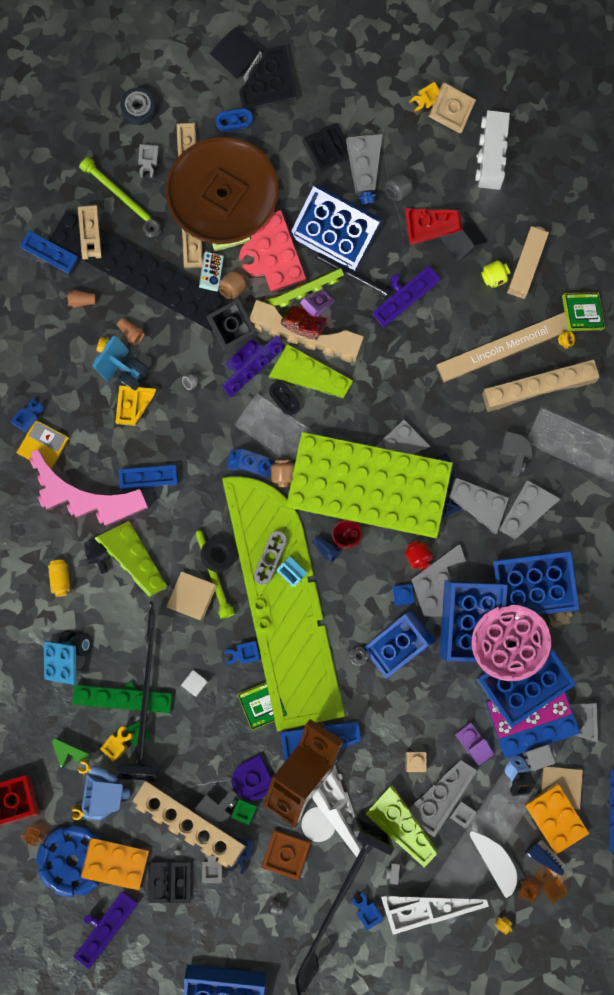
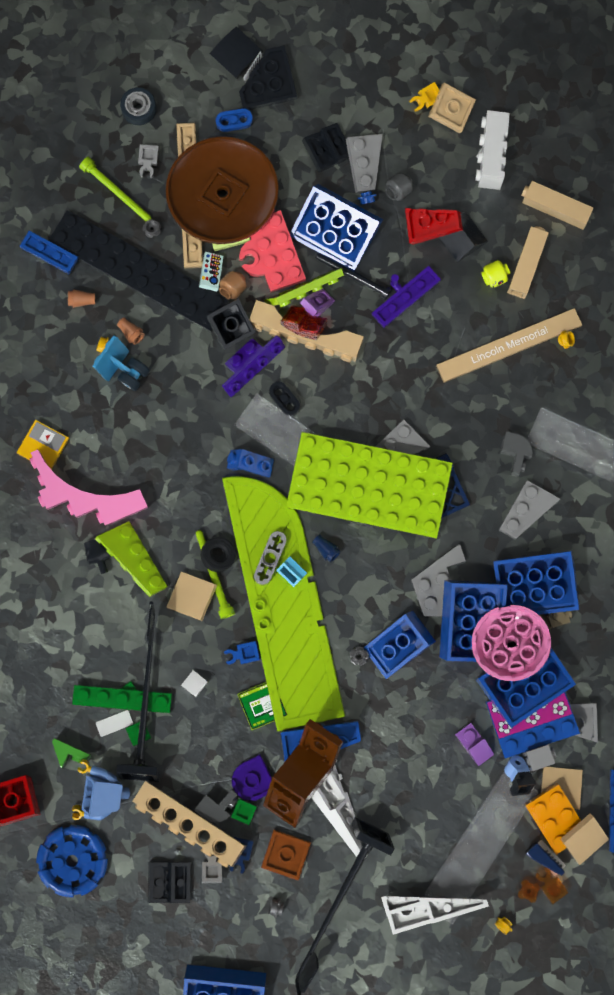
blue plate [10,399,44,432] -> none
clear orange plate [20,828,43,846] -> none
dark azure plate [44,630,93,685] -> none
yellow head [48,560,70,597] -> none
dark purple plate [73,891,138,969] -> none
tan plate [78,205,102,260] -> none
light orange plate [81,837,149,890] -> none
yellow plate [100,726,134,762] -> none
yellow wing [115,386,156,426] -> none
blue plate [118,465,178,490] -> none
light grey hinge [182,374,199,390] -> none
lime wing [269,344,353,399] -> none
medium nougat head [270,459,295,487] -> none
white sticker [302,807,335,842] -> none
dark red piece [332,520,363,549] -> none
blue plate [351,892,384,931] -> none
lime wing [366,785,438,867] -> none
light grey plate [386,863,400,885] -> none
blue plate [392,584,414,607] -> none
red head [405,540,433,570] -> none
tan brick [405,752,427,772] -> none
light grey wing [409,760,478,838] -> none
light grey wing [448,478,509,534] -> none
light grey plate [449,801,477,829] -> none
white sticker [470,831,528,898] -> none
tan arch [482,360,600,412] -> none
tile [562,292,605,331] -> none
none -> white sticker [96,710,133,737]
none -> tan brick [521,181,593,230]
none -> tan tile [560,814,609,865]

